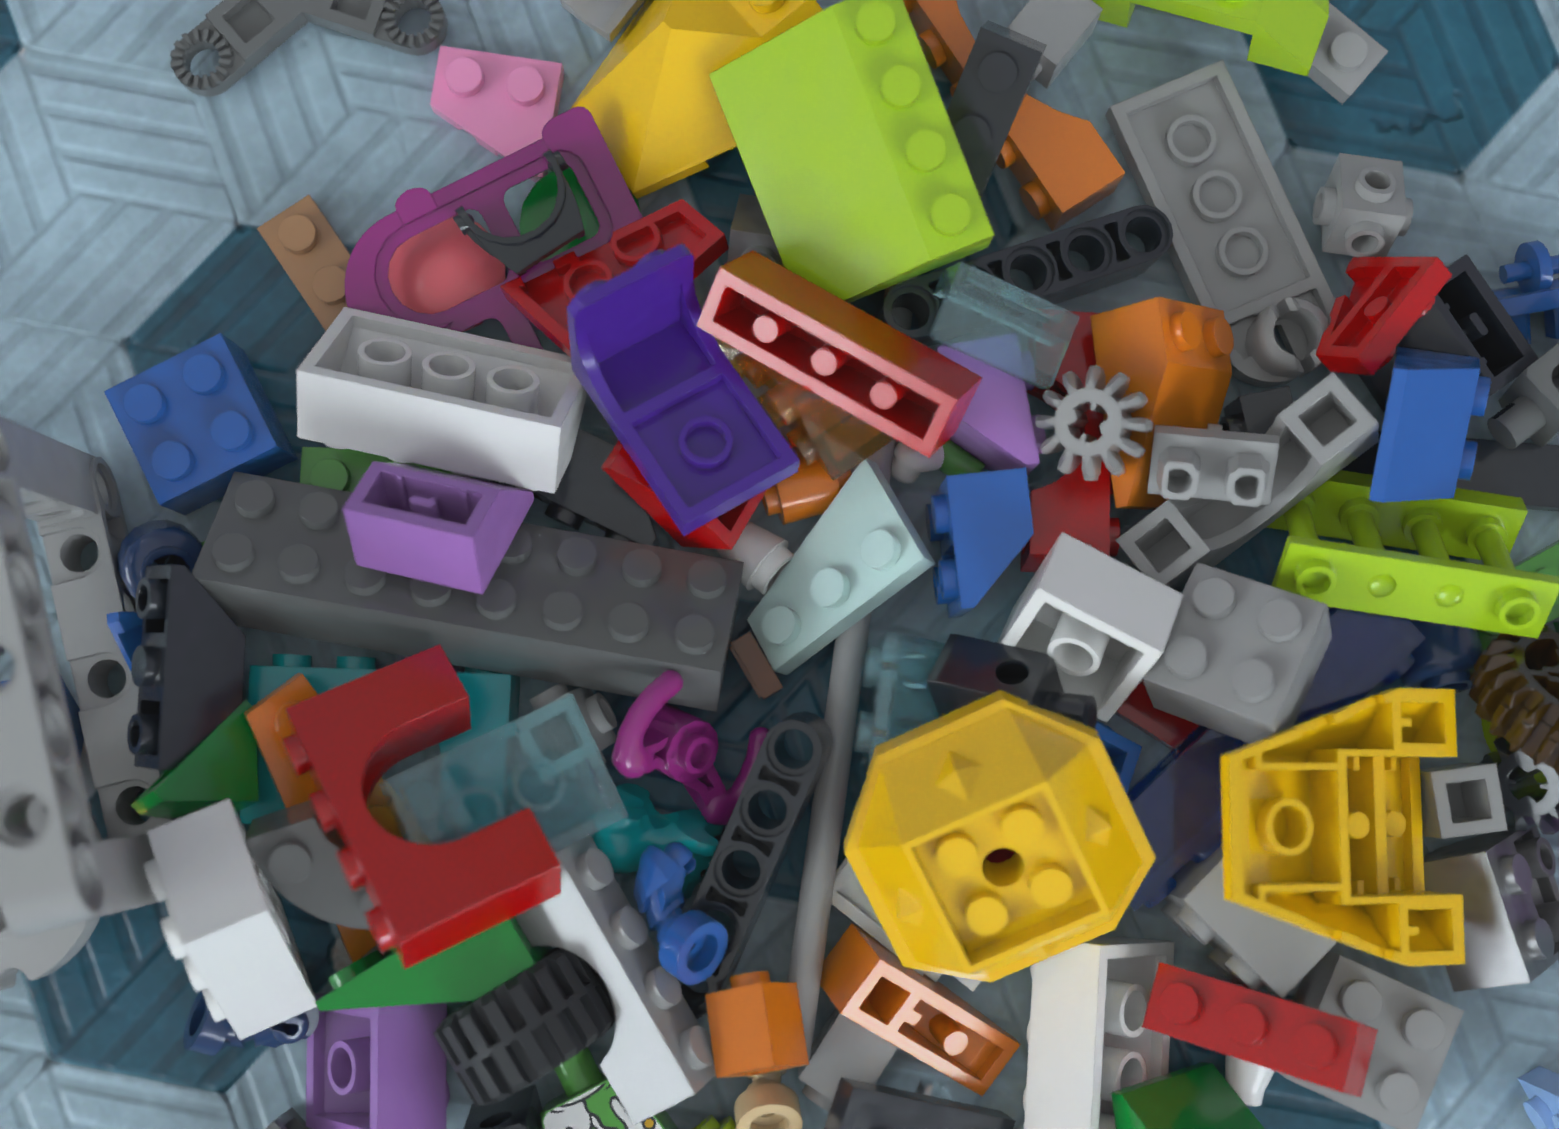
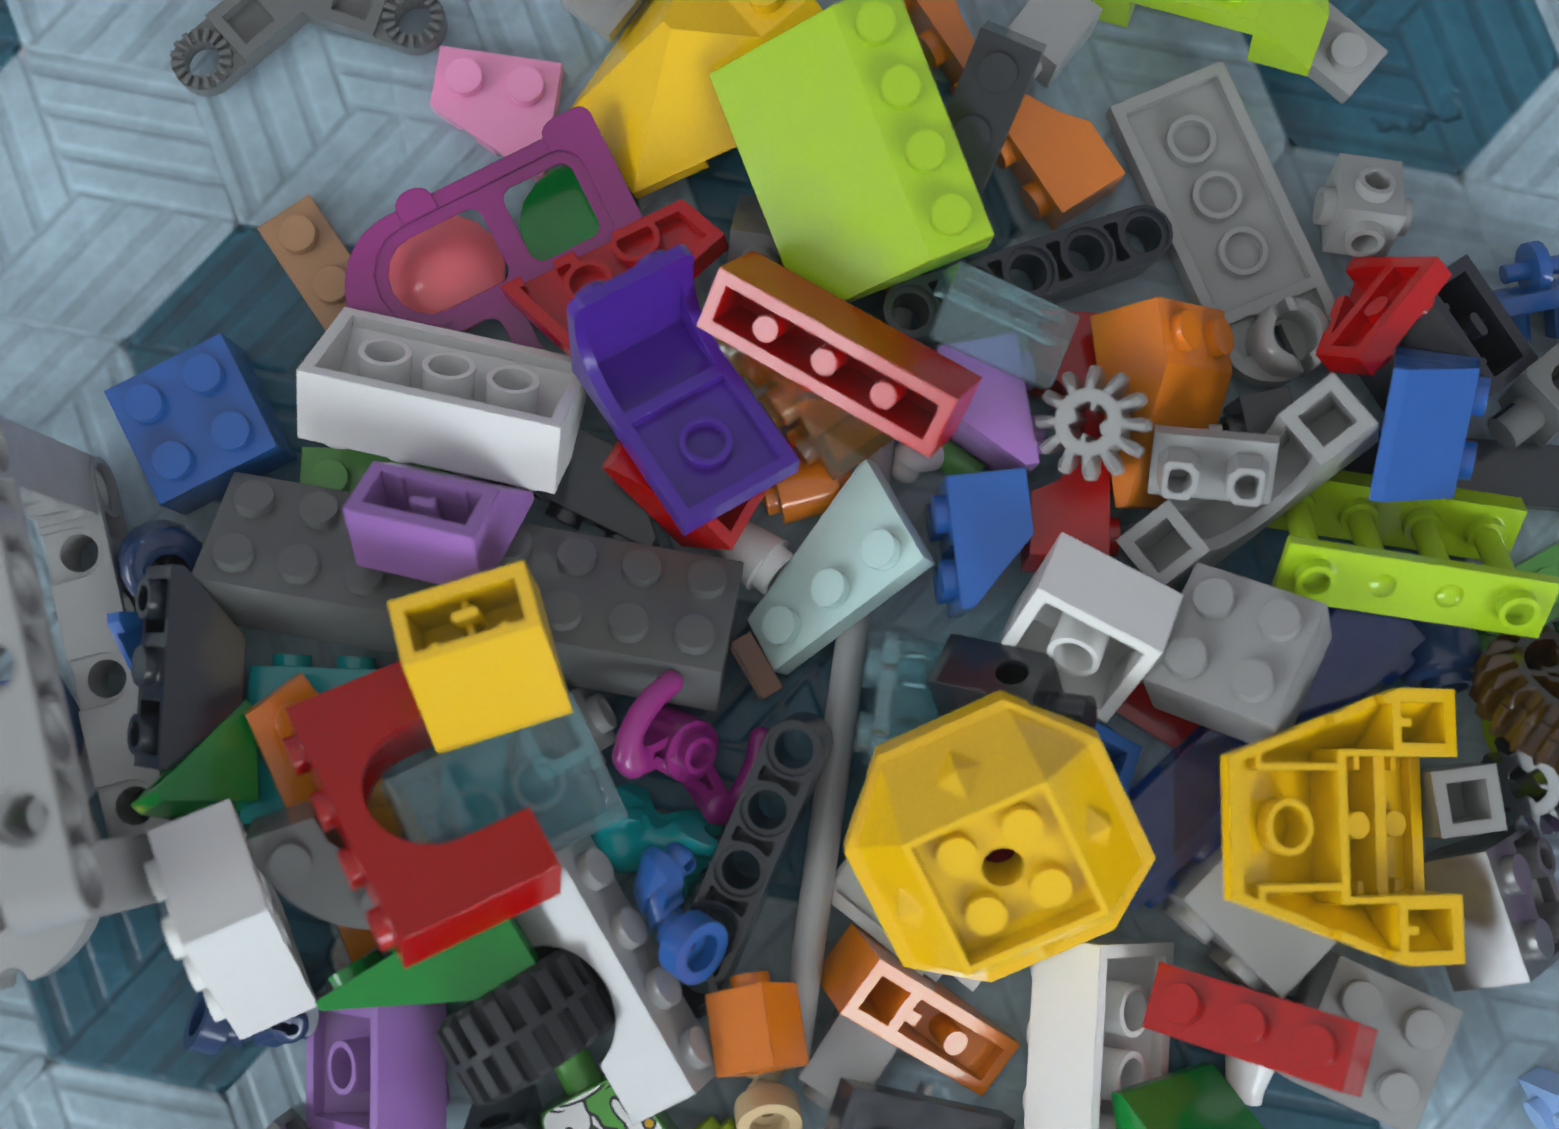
black helmet [453,149,585,277] -> none
none -> yellow slope [387,560,574,754]

